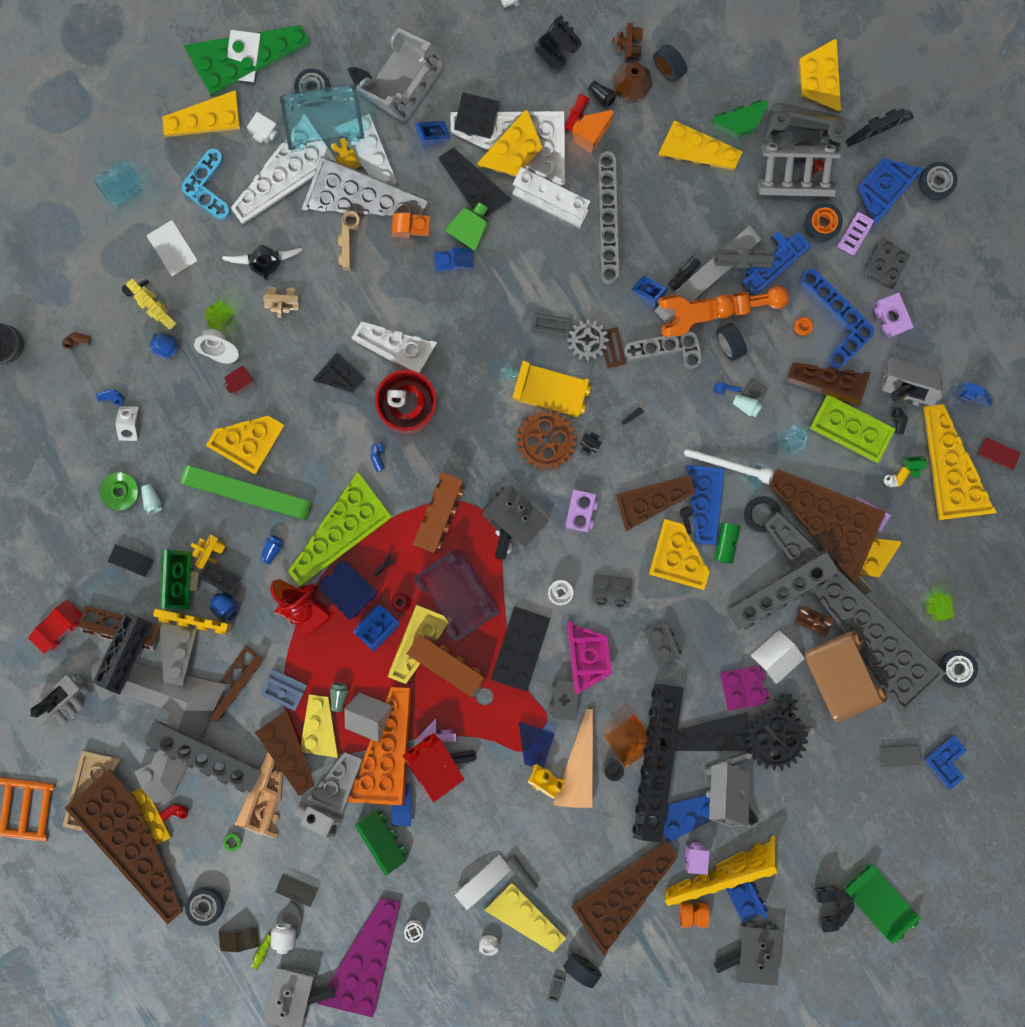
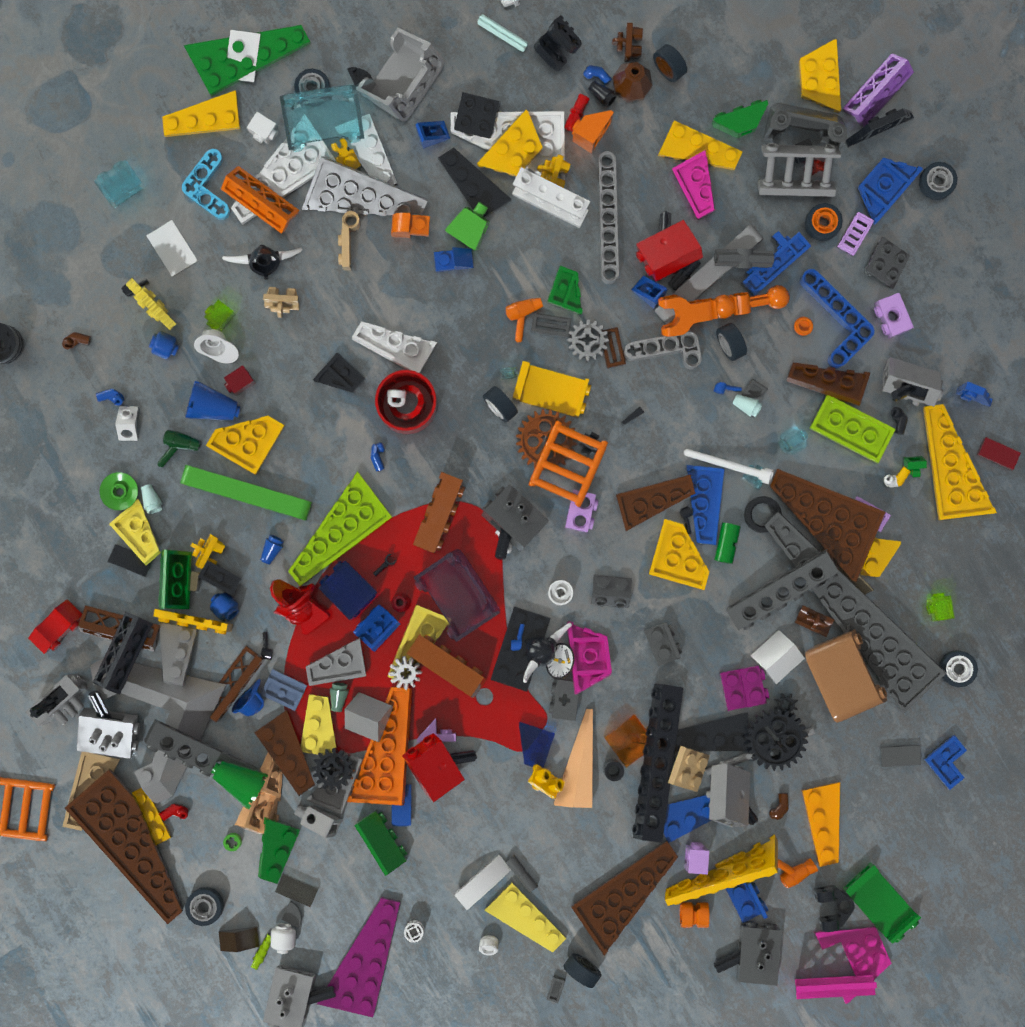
none -> piece [76,690,140,759]
none -> light yellow wing [109,499,161,566]
none -> dark green piece [157,430,201,468]
none -> blue cone [185,381,240,420]
none -> green cone [211,761,268,810]
none -> orange fence [221,166,299,234]
none -> blue piece [232,679,264,716]
none -> green wing [258,817,300,884]
none -> black hand [261,632,273,660]
none -> light grey wing [306,638,367,686]
none -> black gear [312,748,355,791]
none -> white gear [388,656,422,690]
none -> light aqua axle [477,14,528,52]
none -> black wheel [483,386,518,422]
none -> orange piece [506,298,543,343]
none -> blue hand [511,624,525,651]
none -> black helmet [523,623,572,683]
none -> orange bar [528,420,608,507]
none -> yellow hips [537,154,571,188]
none -> white sticker [546,643,574,679]
none -> green wing [547,266,583,315]
none -> blue arm [583,65,612,85]
none -> red piece [636,211,703,281]
none -> tan plate [668,746,710,792]
none -> dark pink wing [672,150,715,220]
none -> reddish brown arm [769,793,789,820]
none -> orange piece [778,858,818,888]
none -> dark pink fence [795,975,877,999]
none -> light orange wing [801,782,840,867]
none -> dark pink wing [814,926,892,1004]
none -> medium lavender fence [842,53,914,127]

